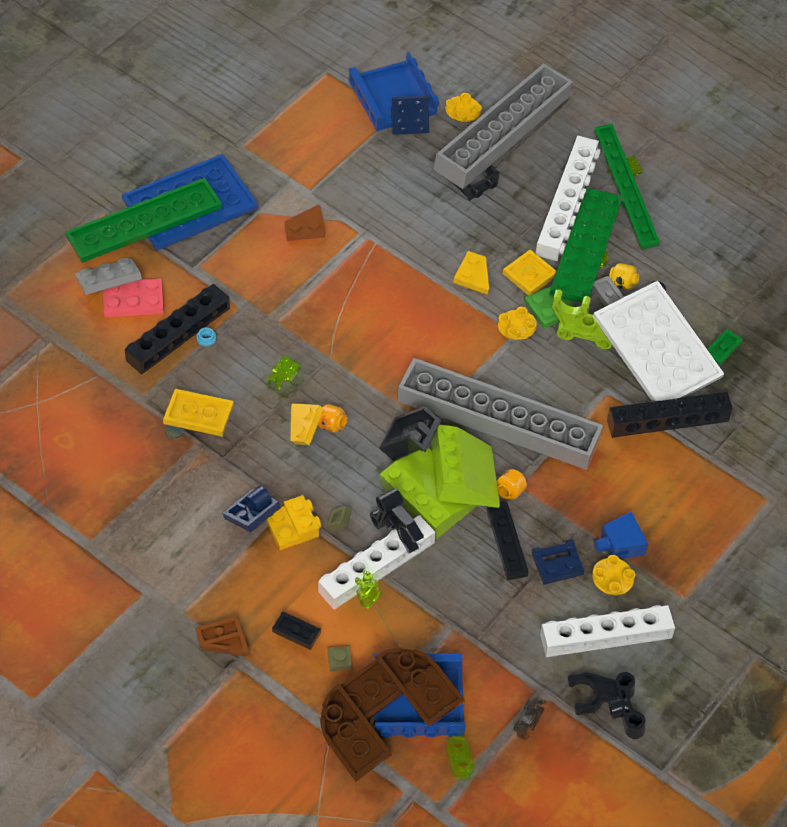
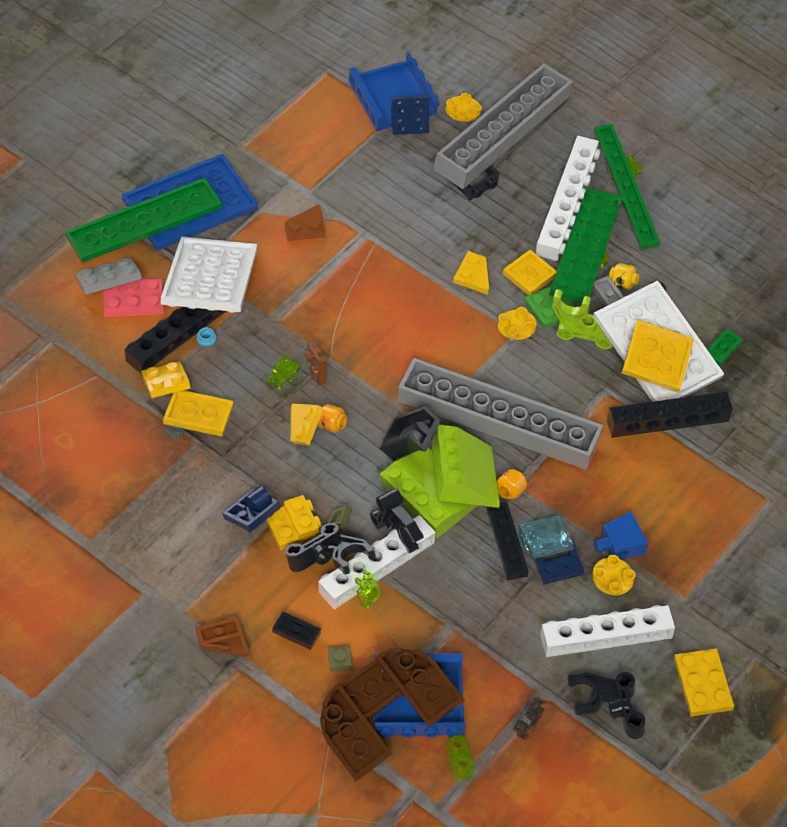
none -> yellow plate [141,361,191,398]
none -> white plate [161,237,257,313]
none -> black piece [285,523,376,575]
none -> dark orange wing [305,341,327,385]
none -> clear light blue plate [519,516,573,559]
none -> yellow plate [621,320,694,393]
none -> yellow plate [674,648,734,717]

